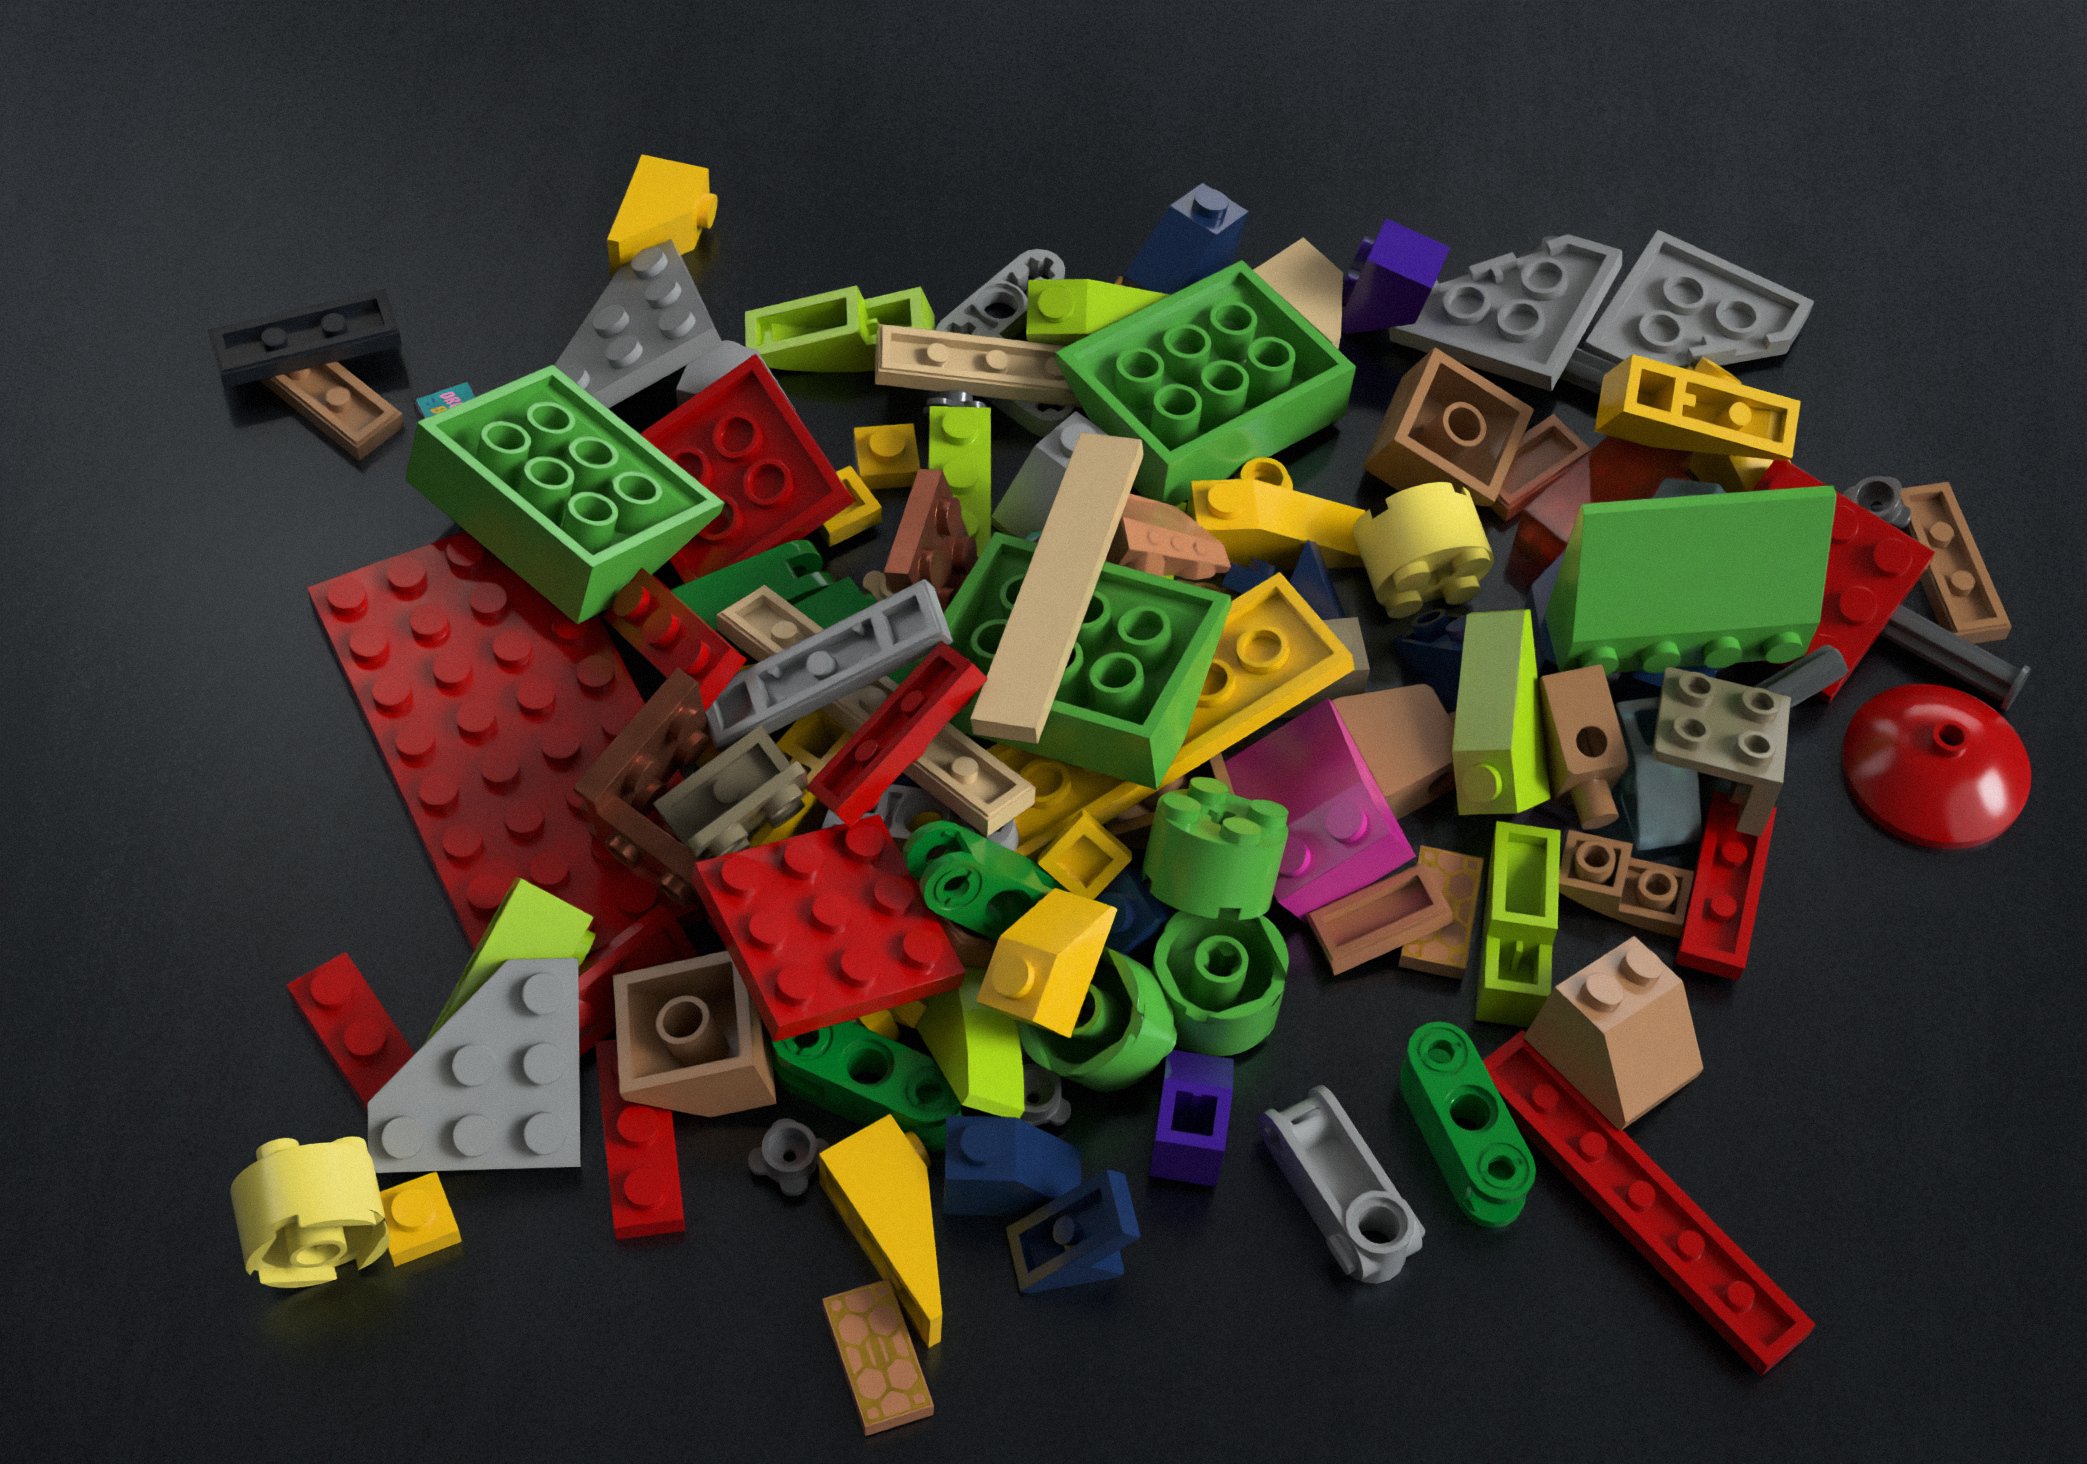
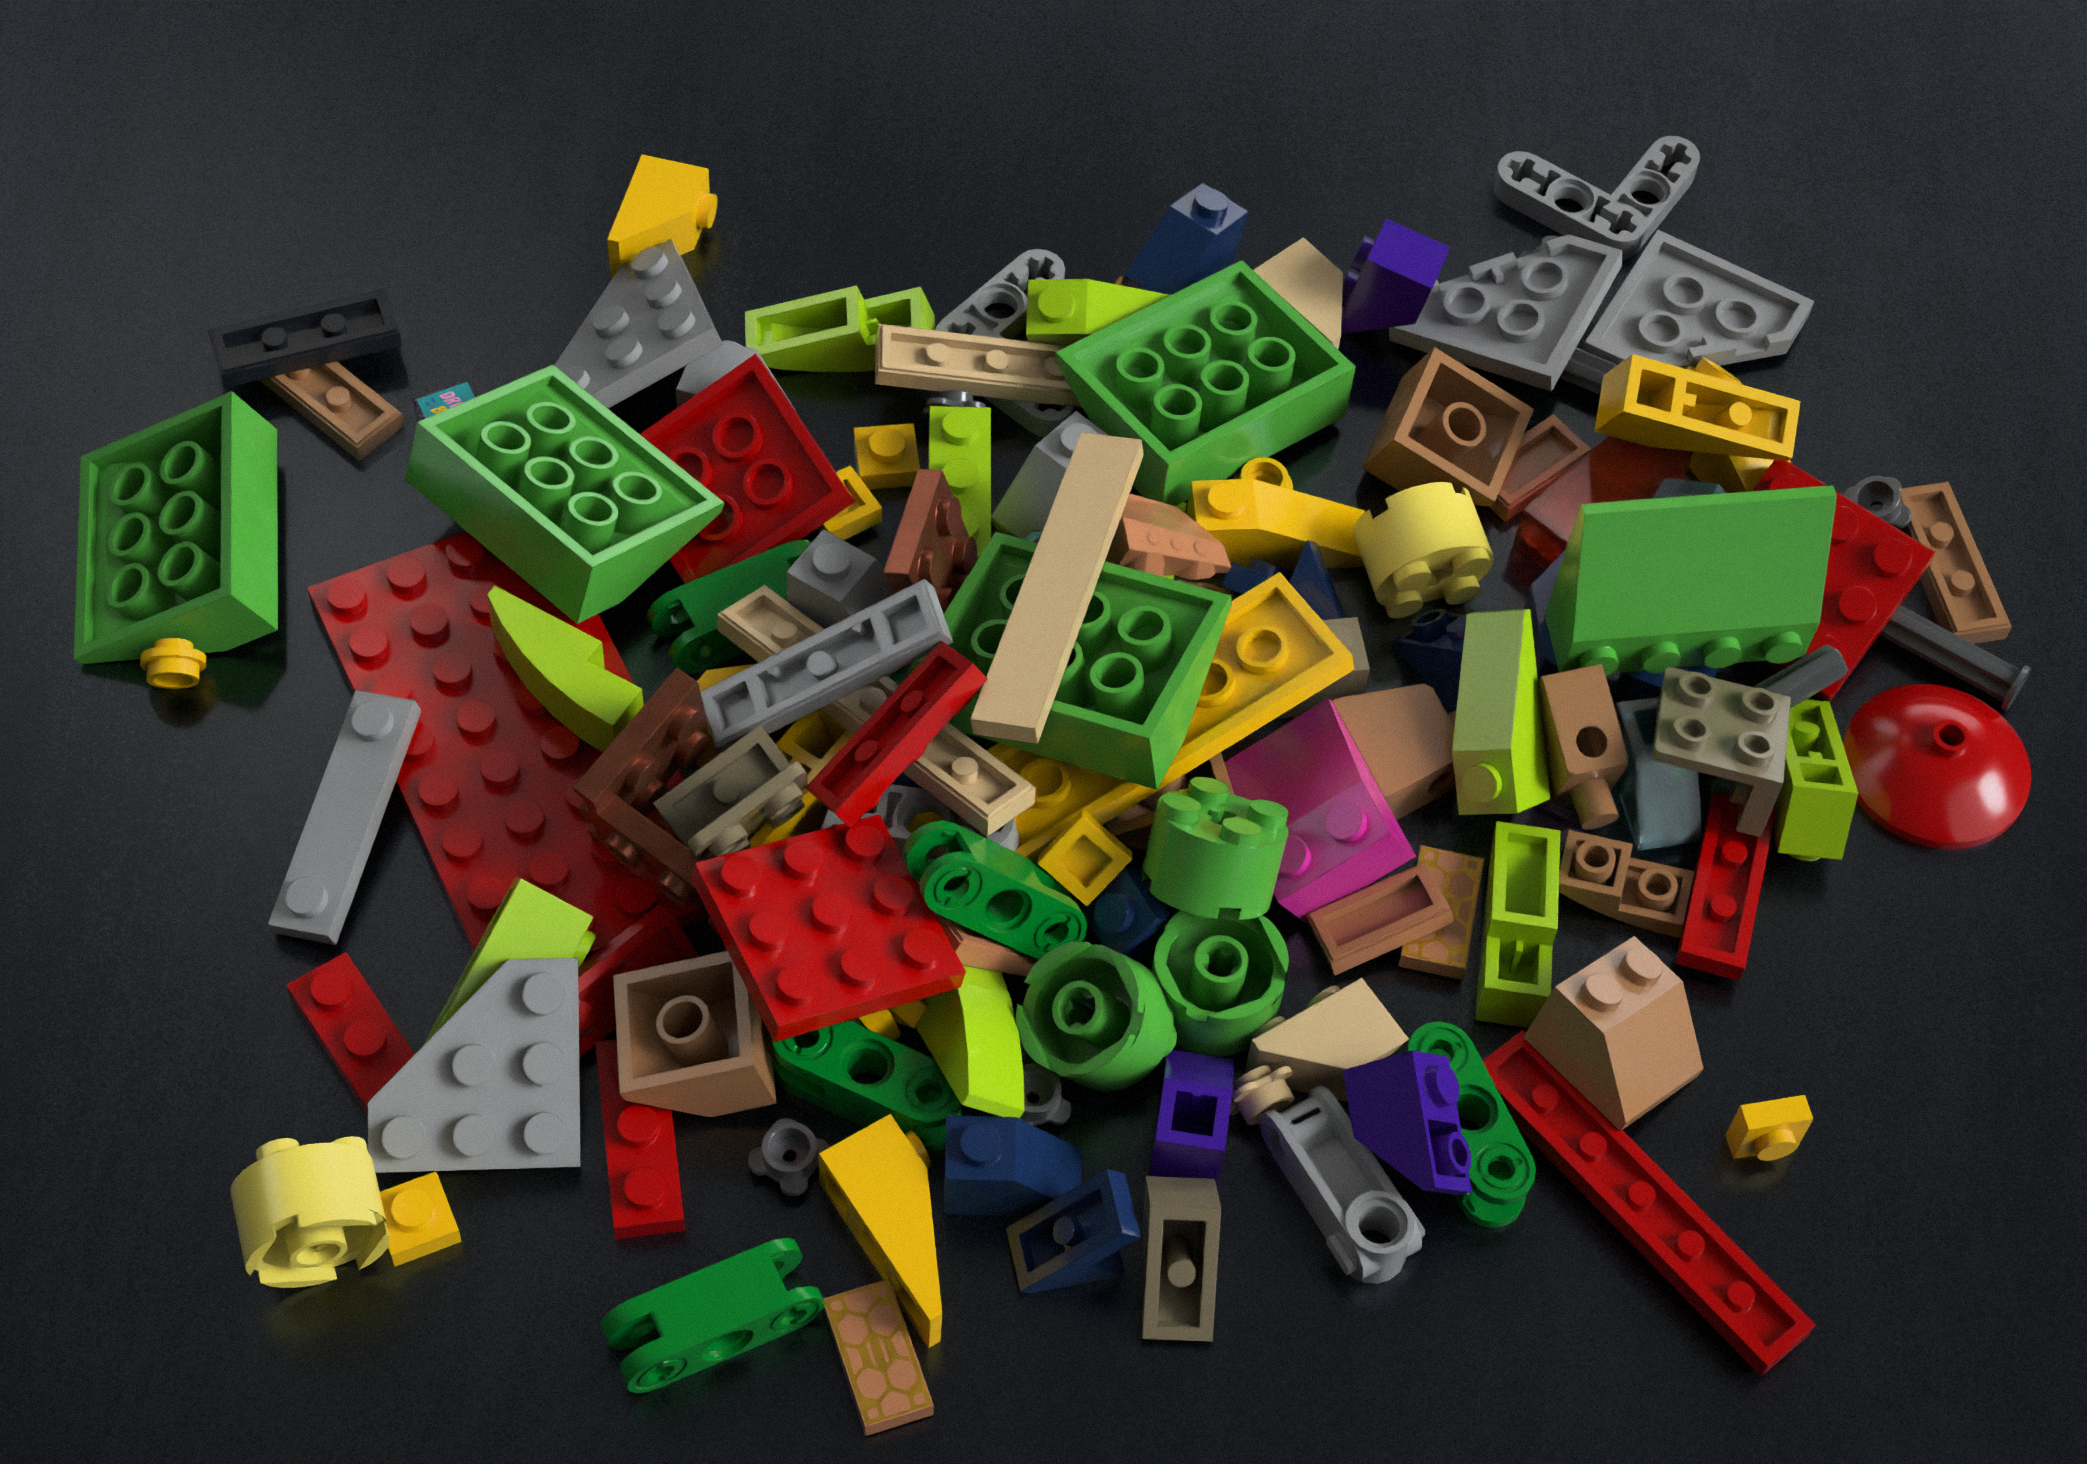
red plate [603,568,747,711] -> none
yellow slope [976,888,1117,1038] -> none
none -> bright green slope [74,391,278,664]
none -> yellow plate [140,638,206,689]
none -> light grey plate [268,690,422,945]
none -> lime slope [487,585,644,752]
none -> green piece [600,1238,826,1393]
none -> light grey slope [786,529,897,676]
none -> dark tan slope [1142,1176,1221,1342]
none -> tan plate [1230,1065,1295,1125]
none -> tan slope [1245,978,1409,1101]
none -> dark purple slope [1343,1050,1472,1195]
none -> light grey beam [1493,136,1700,260]
none -> yellow plate [1725,1095,1813,1161]
none -> lime slope [1772,699,1858,861]

